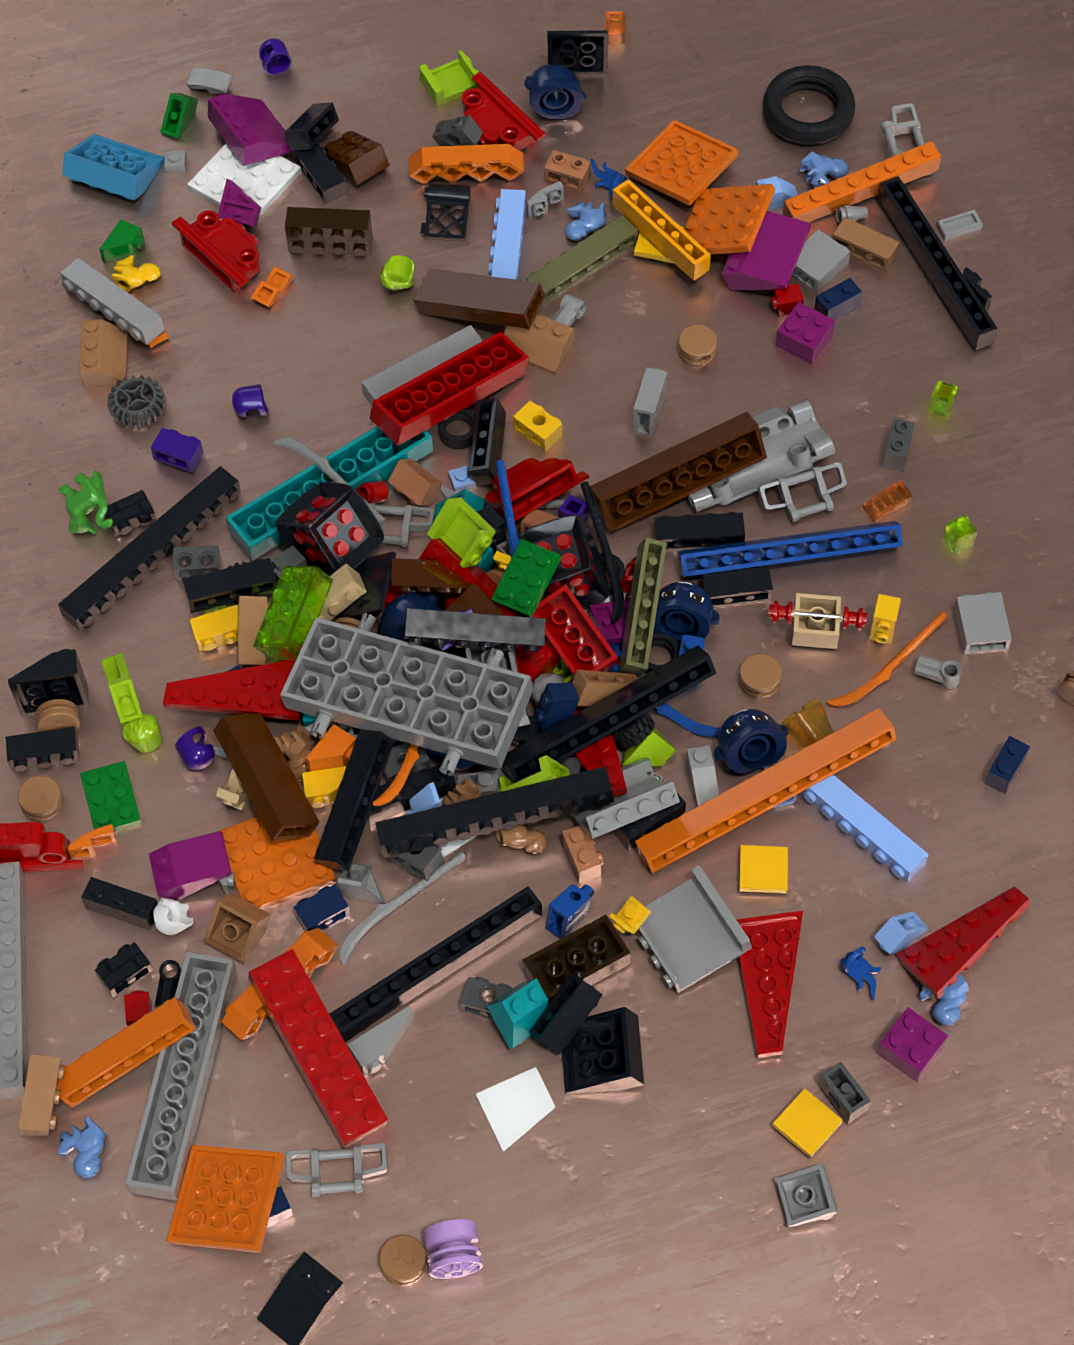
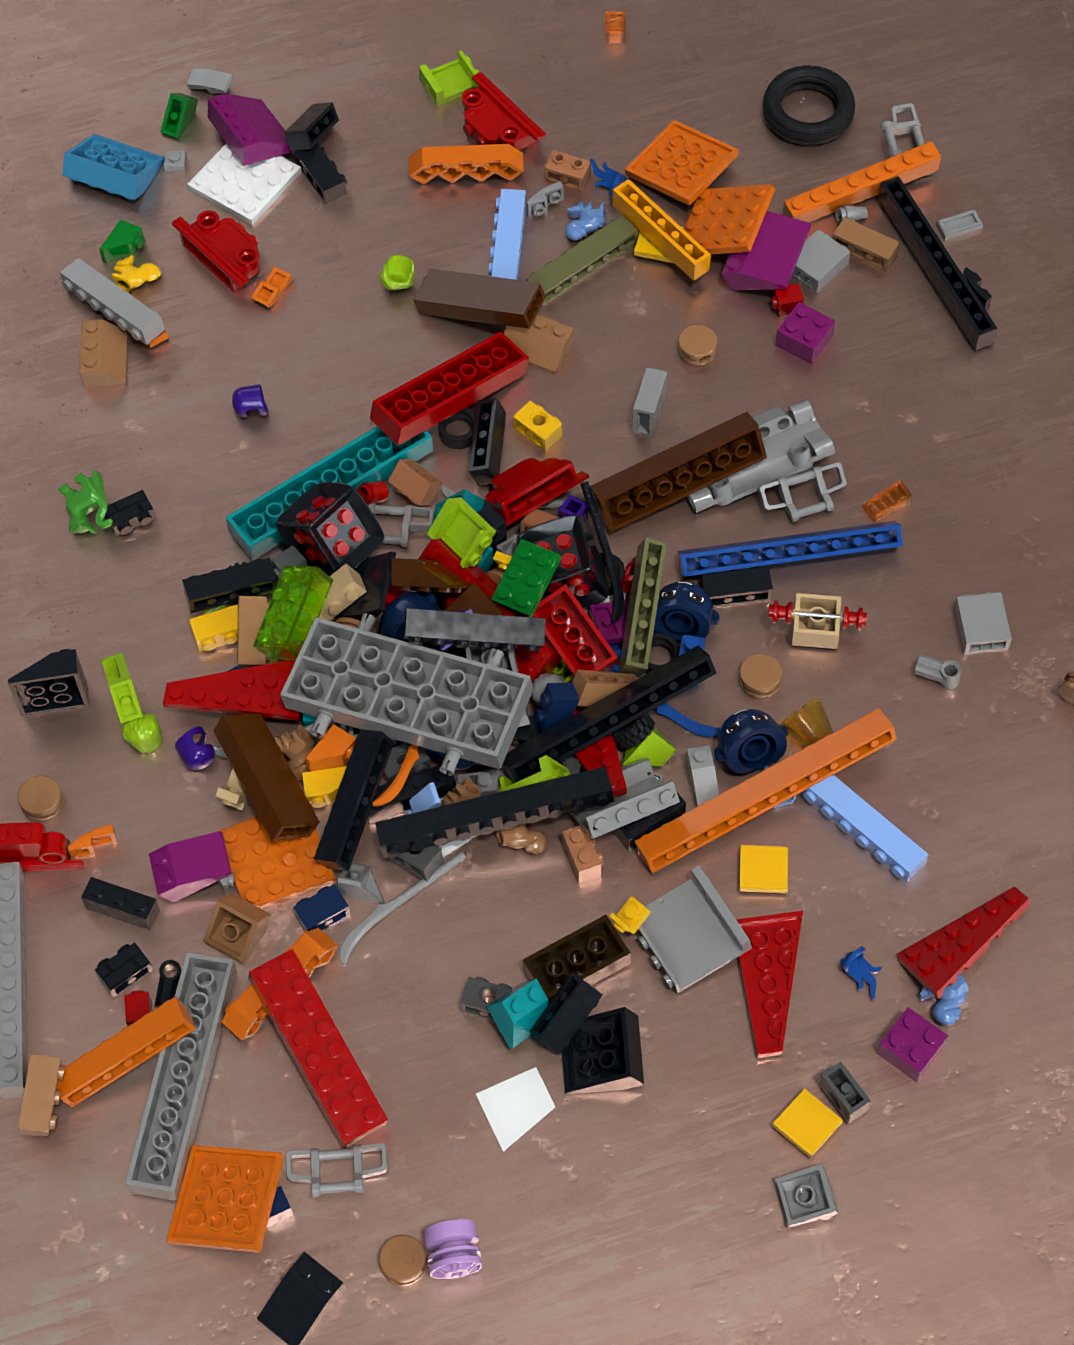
black brick [5,727,80,772] -> none
medium nougat head [36,699,80,732] -> none
black brick [58,466,241,631] -> none
medium blue animal [58,1116,107,1178] -> none
green plate [80,761,142,831] -> none
dark grey gear [107,374,166,429] -> none
dark purple brick [150,428,204,473] -> none
white hair [153,897,194,935] -> none
dark grey brick [173,545,221,582] -> none
magenta wing [218,179,261,227] -> none
dark purple helmet [259,38,291,75] -> none
light grey piece [274,437,386,526] -> none
dark brown brick [285,207,373,256] -> none
reddish brown slope [324,131,390,185] -> none
black brick [330,886,542,1043] -> none
light grey slope [347,1006,413,1076] -> none
light grey brick [362,325,483,405] -> none
black piece [420,183,471,242] -> none
dark grey brick [432,115,483,146] -> none
light blue plate [448,465,476,492] -> none
blue piece [496,460,520,609] -> none
dark blue piece [524,64,587,119] -> none
blue torso [545,884,595,939] -> none
black slope [547,30,608,75] -> none
light grey piece [551,293,587,326] -> none
black brick [654,512,745,551] -> none
light blue slope [756,176,798,211] -> none
medium blue animal [798,151,849,188] -> none
dark blue brick [814,278,862,321] -> none
orange piece [826,611,948,707] -> none
yellow brick [869,594,901,644] -> none
light blue slope [874,911,929,954] -> none
dark grey brick [882,418,915,472] -> none
clear neon green brick [928,381,959,418] -> none
clear neon green brick [943,515,977,554] -> none
dark blue brick [985,736,1030,795] -> none

